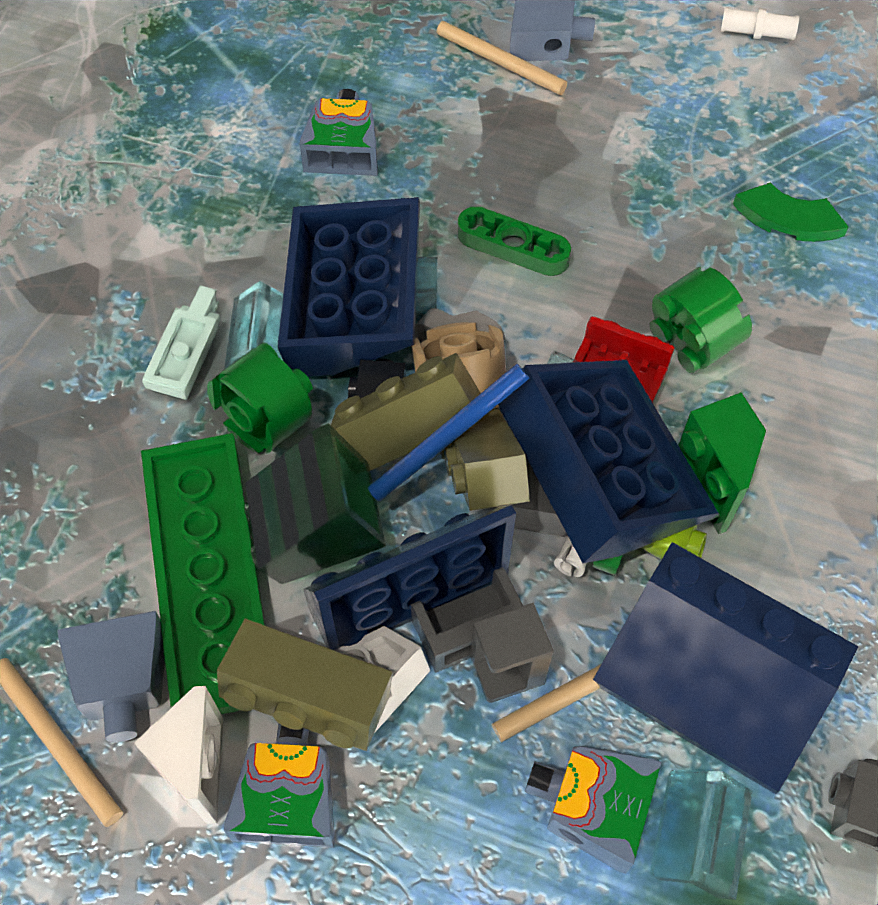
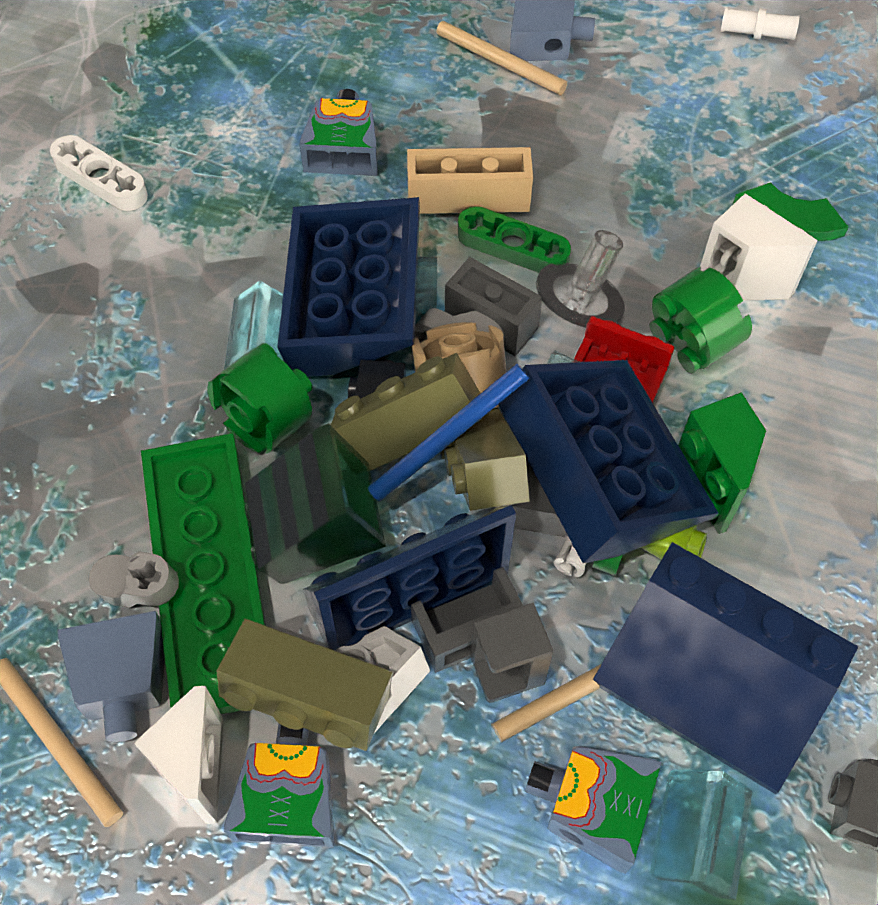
light aqua hinge [142,285,220,400] -> none
none -> white beam [50,135,148,211]
none -> light grey piece [88,551,179,608]
none -> tan brick [407,147,533,214]
none -> dark grey panel [445,257,543,356]
none -> clear piece [536,230,625,328]
none -> white slope [700,194,818,300]

